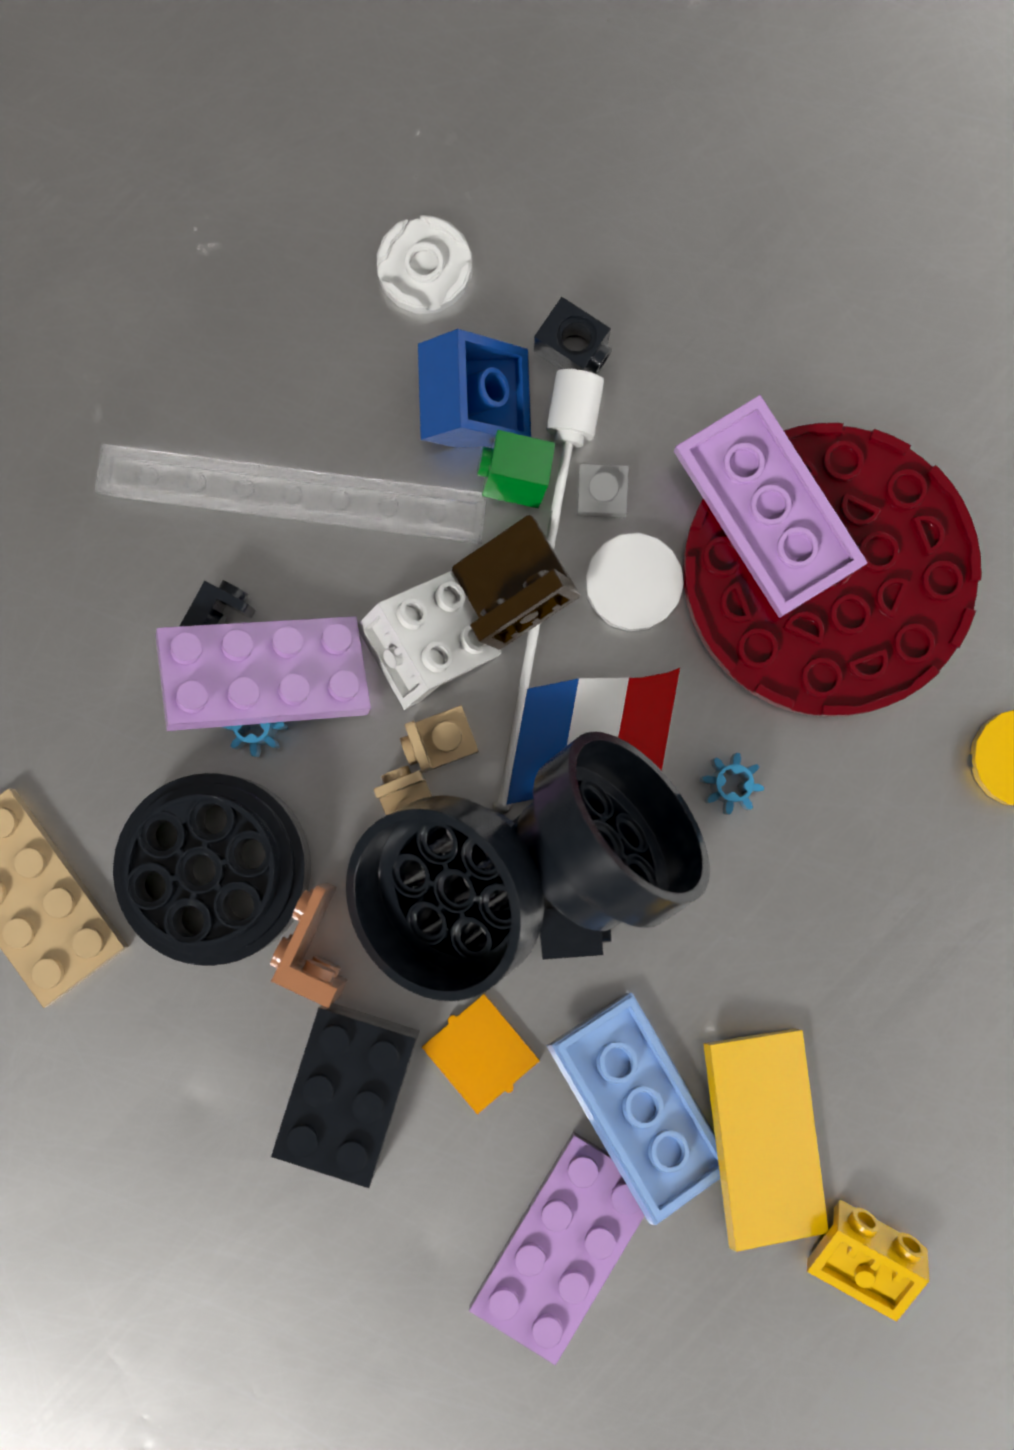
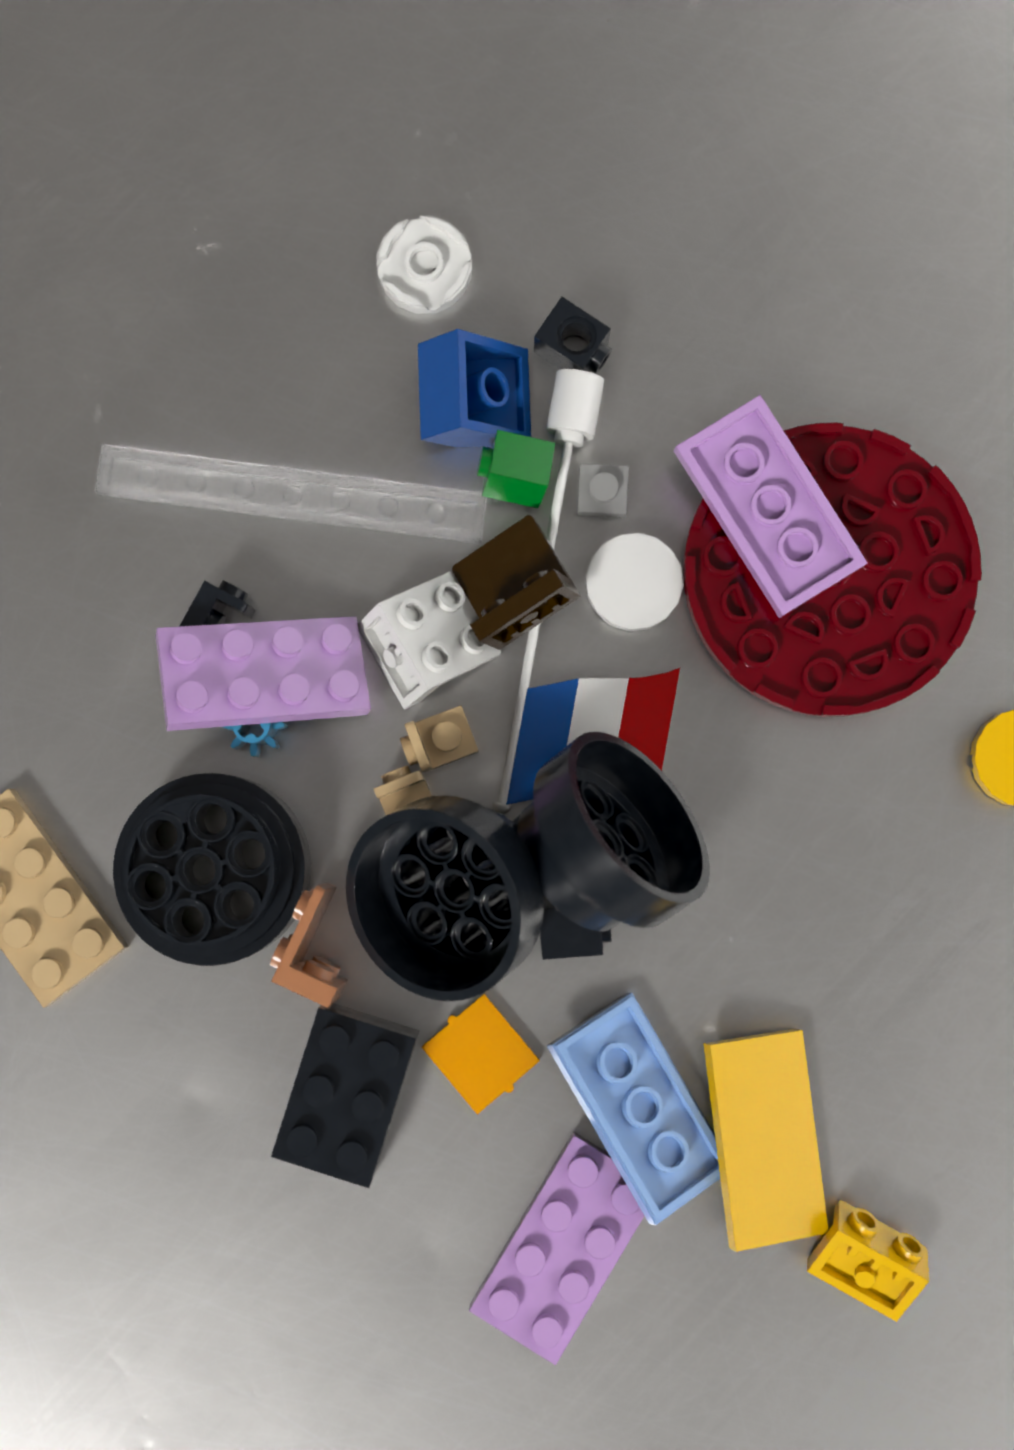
dark azure gear [700,753,764,815] -> none

